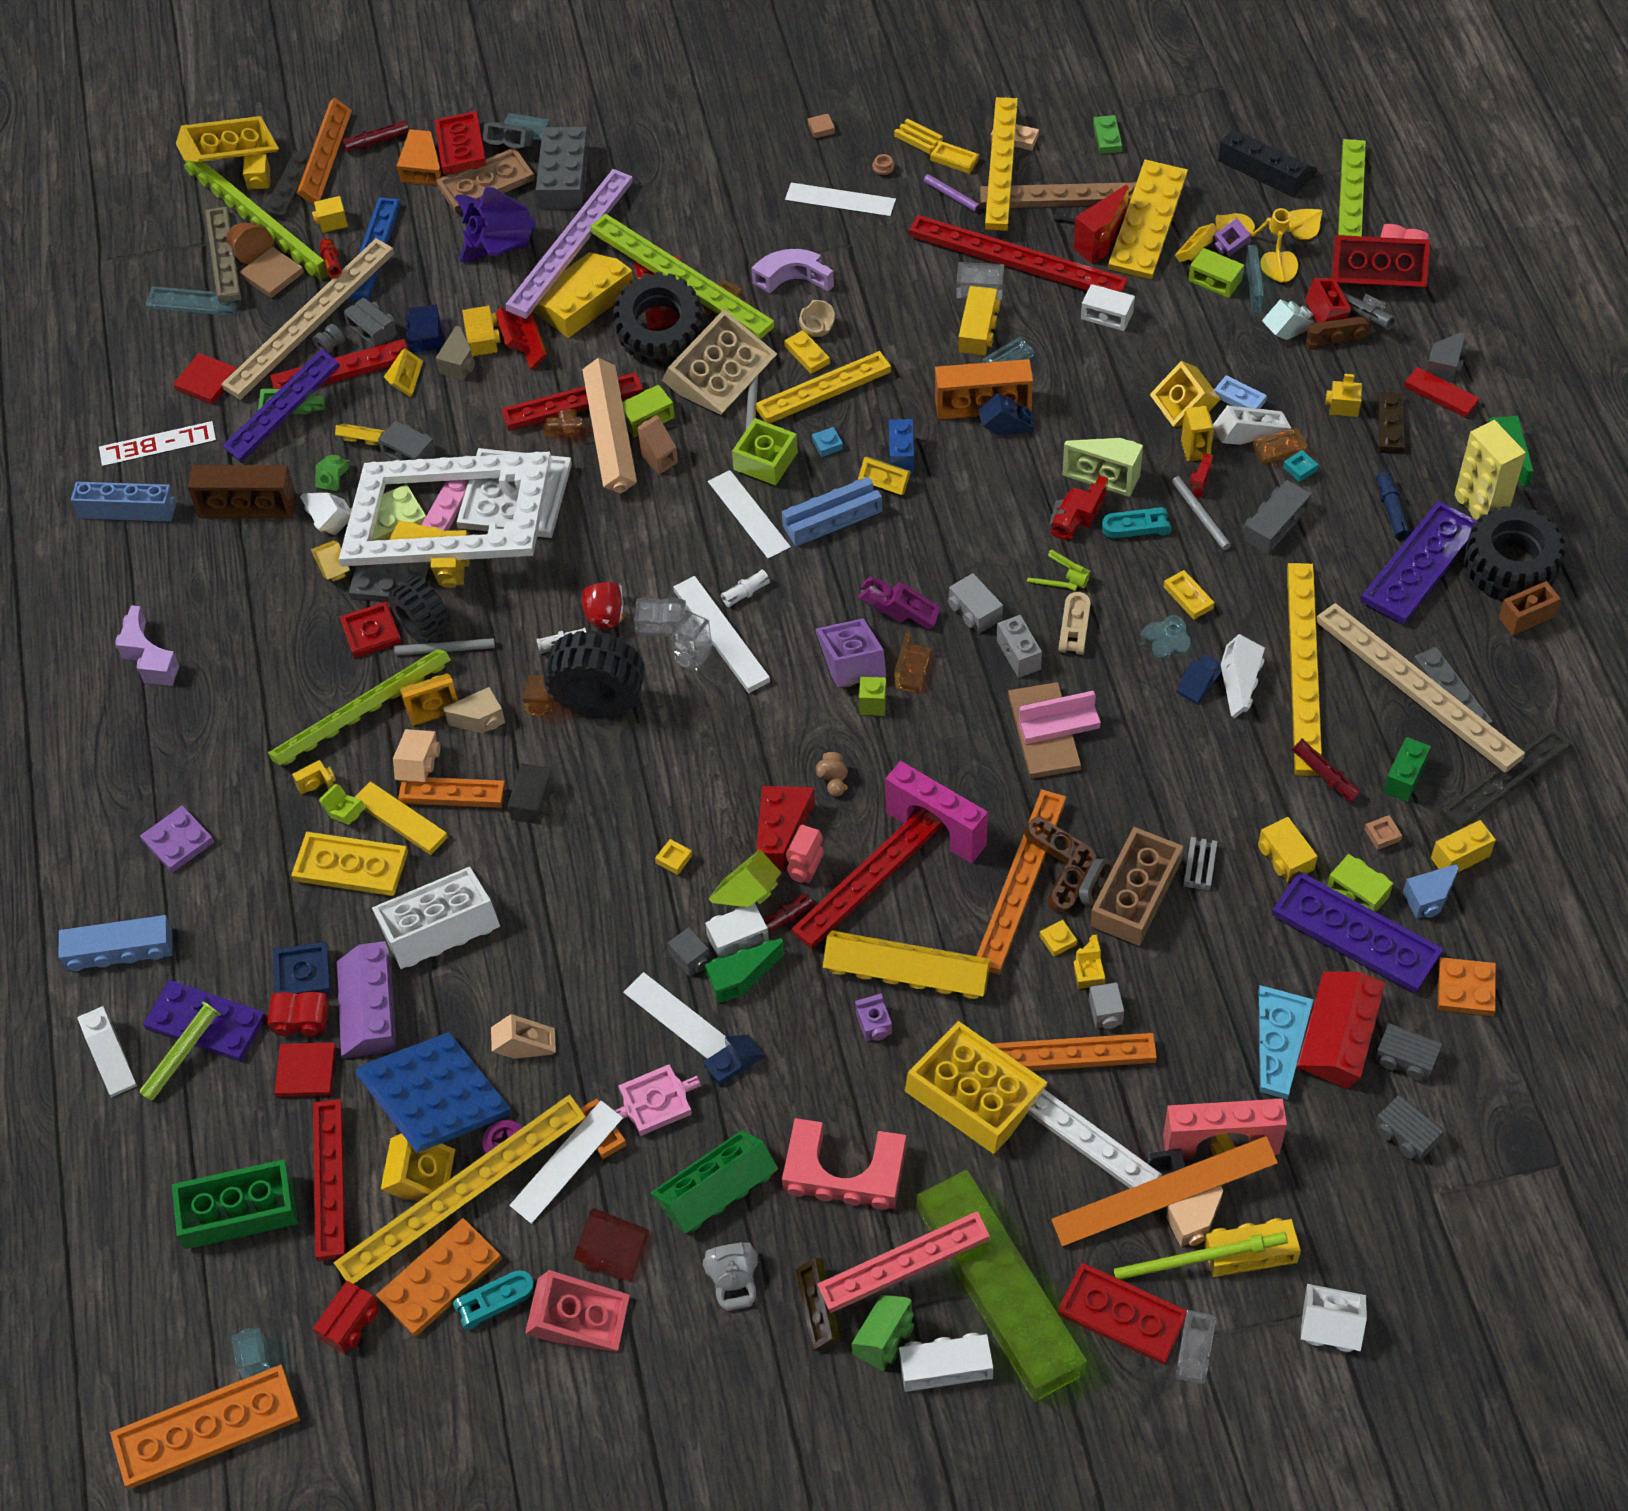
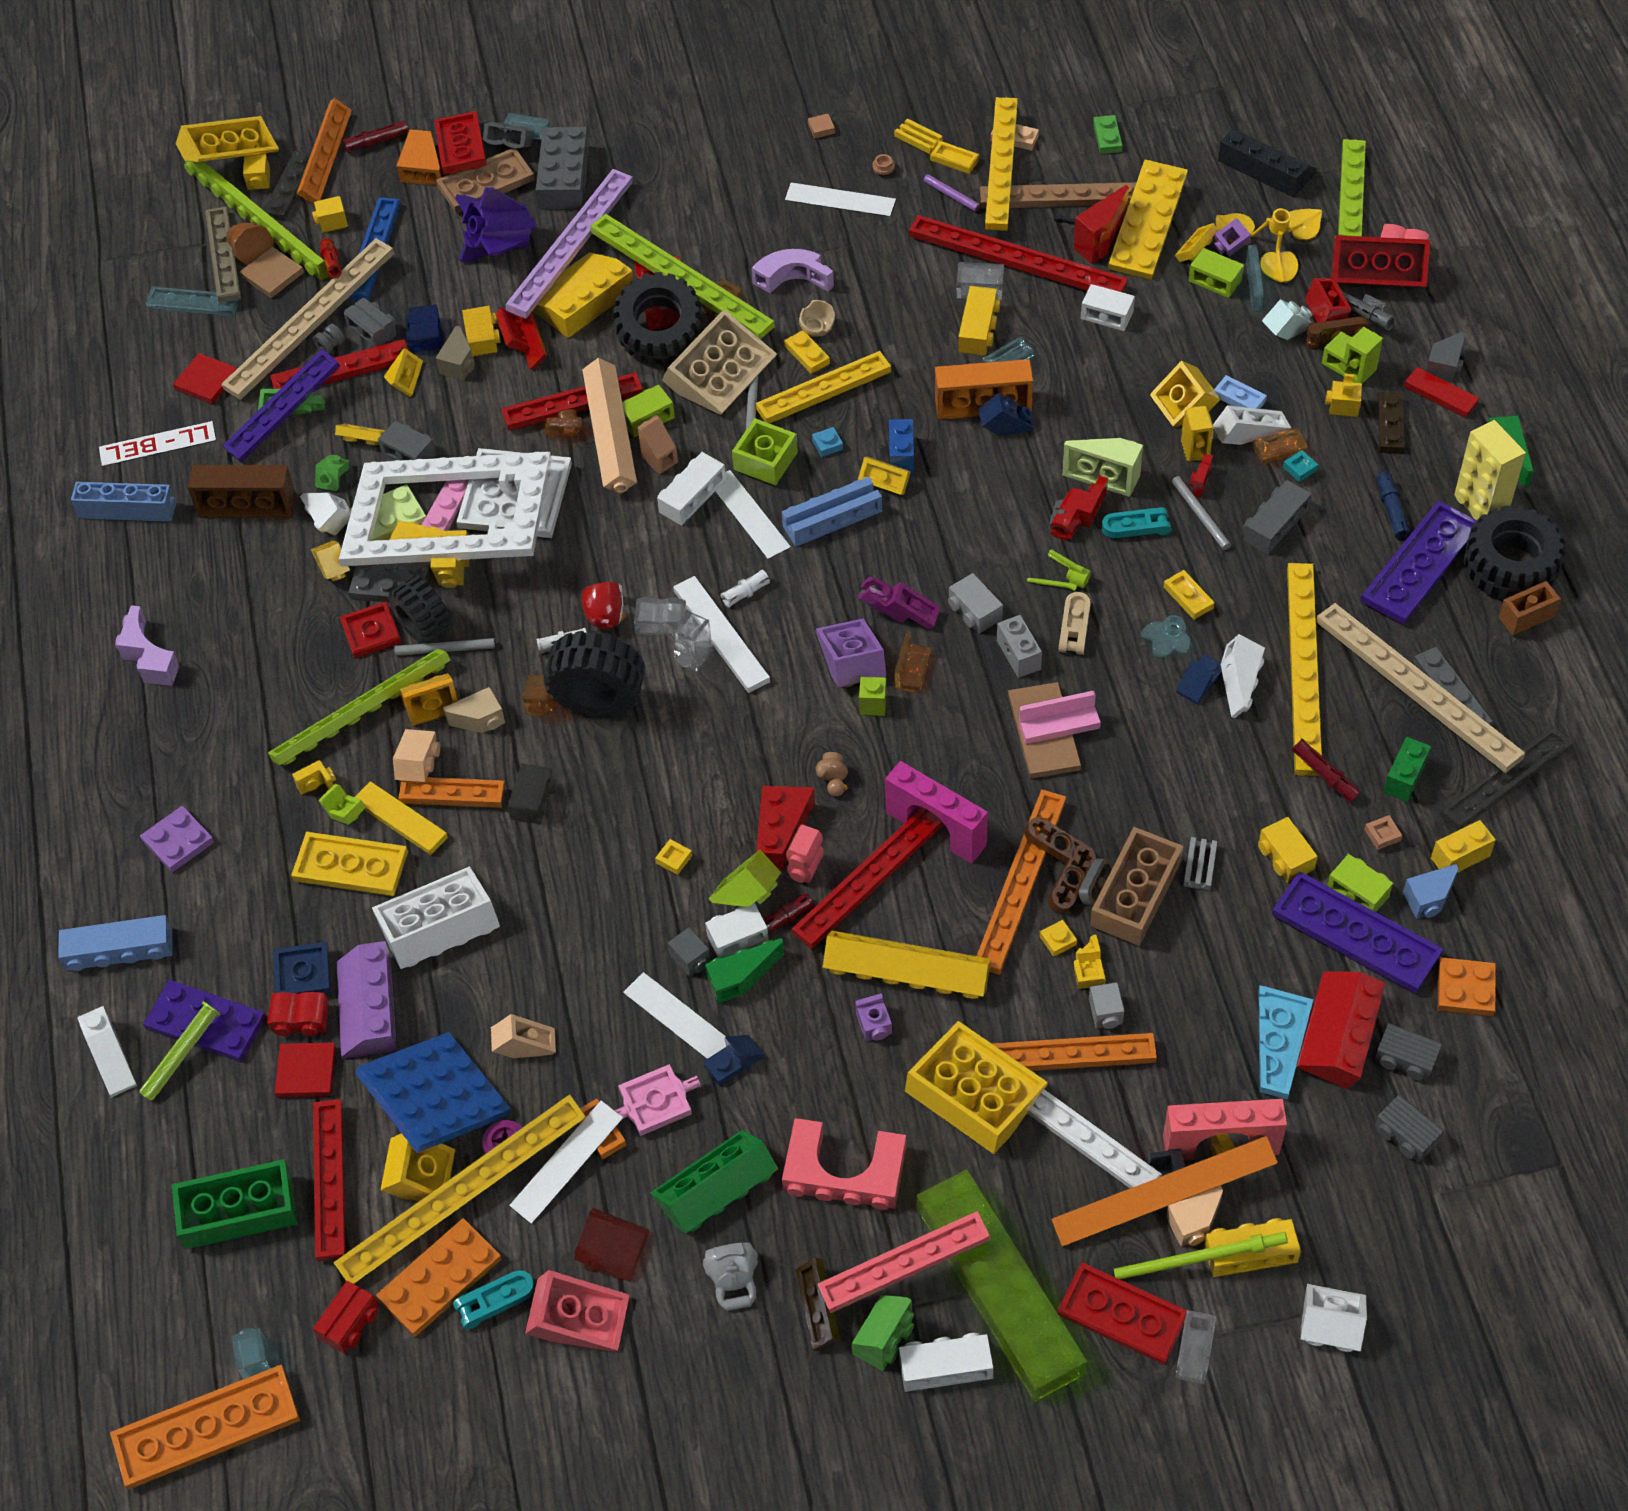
none -> white brick [657,452,726,526]
none -> lime brick [1322,327,1383,384]

